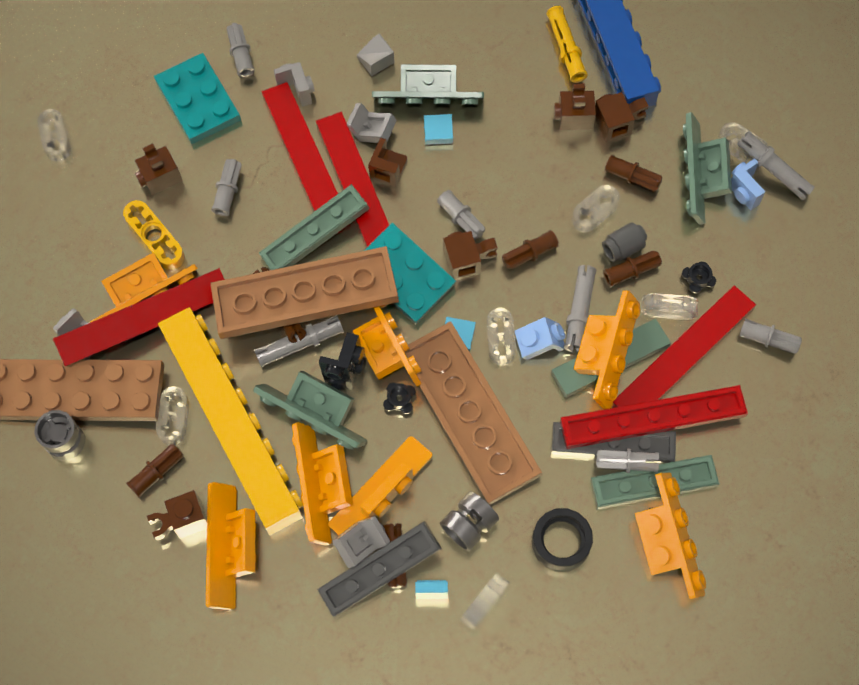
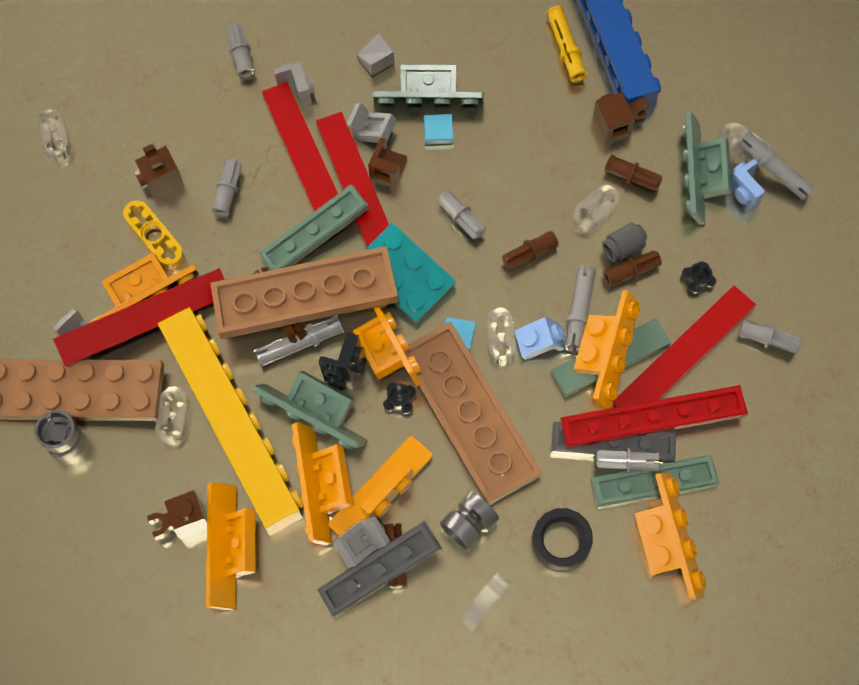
reddish brown axle [126,444,183,498] -> none
teal plate [154,53,241,145] -> none
medium azure tile [415,580,448,599] -> none
reddish brown brick [443,231,498,280] -> none
reddish brown brick [554,83,596,130] -> none
clear beam [641,293,699,320] -> none

